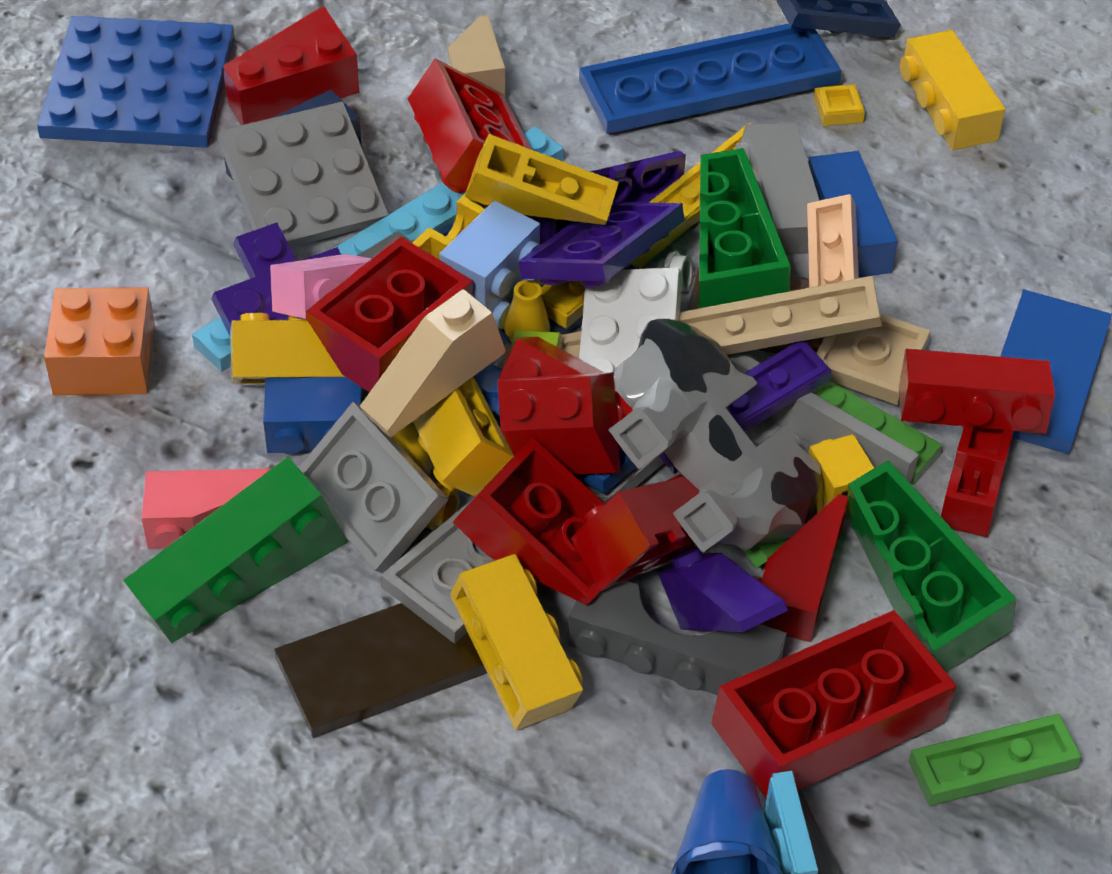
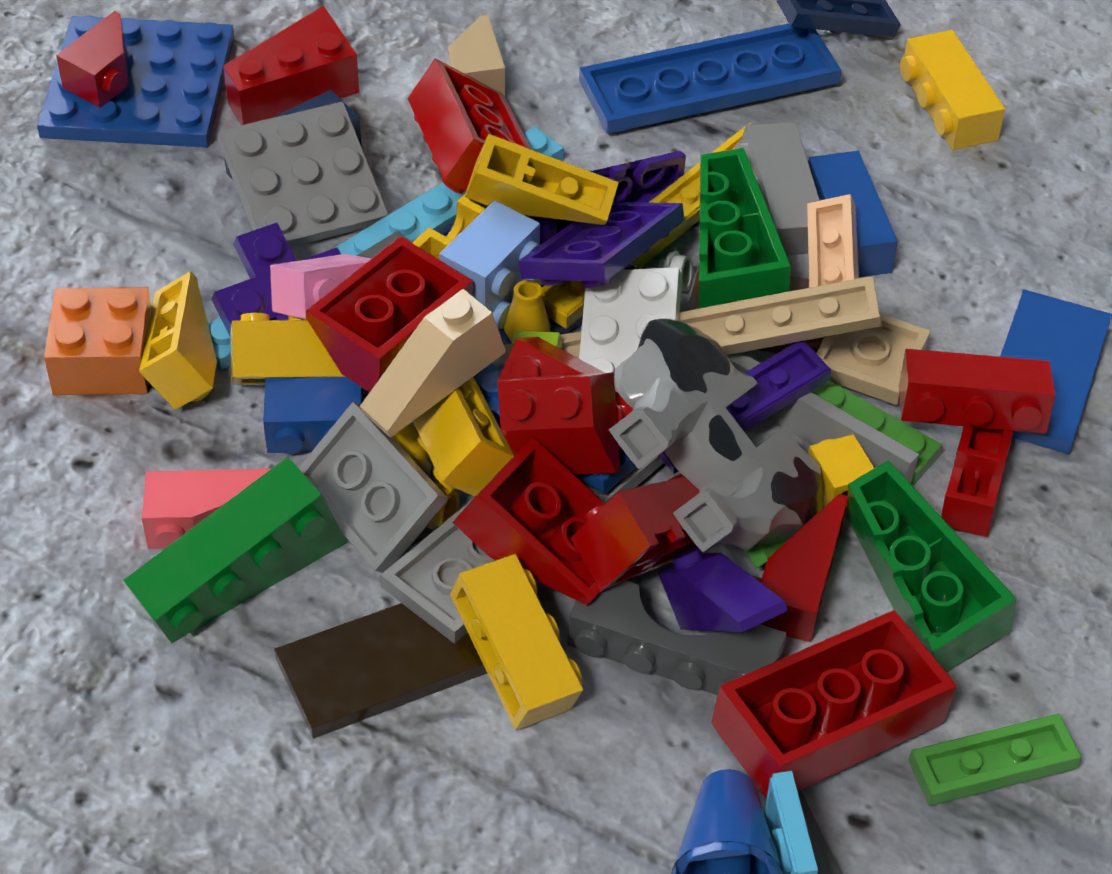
yellow tile [813,84,865,126] -> none
none -> slope [56,11,129,108]
none -> yellow slope [139,271,217,410]

